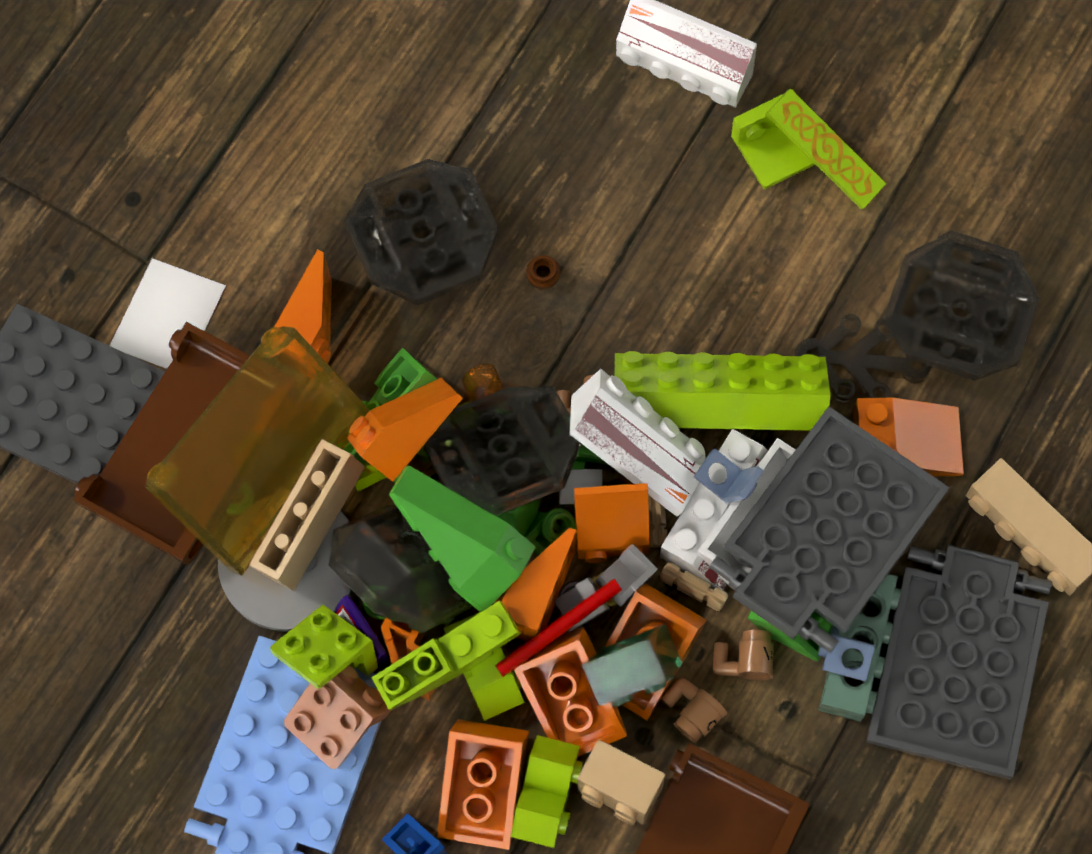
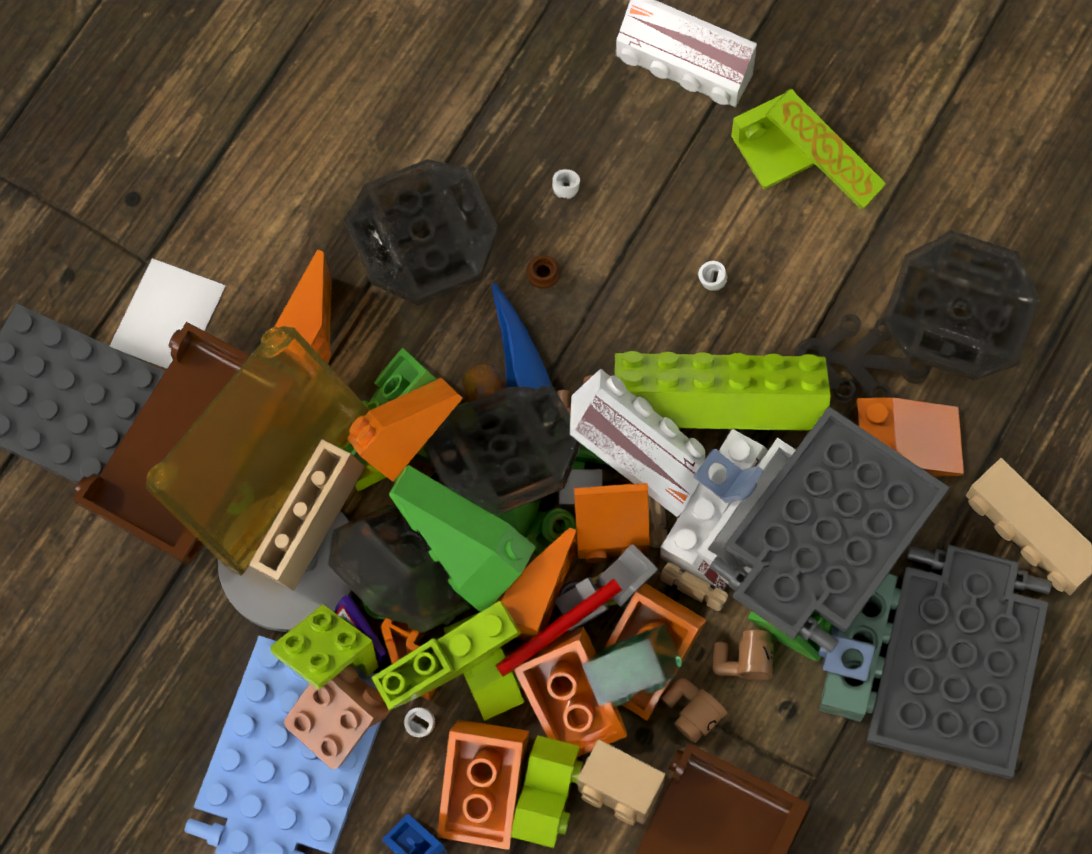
none -> white hinge [404,707,435,737]
none -> blue piece [491,283,557,425]
none -> white hinge [552,169,580,199]
none -> white hinge [698,261,727,291]

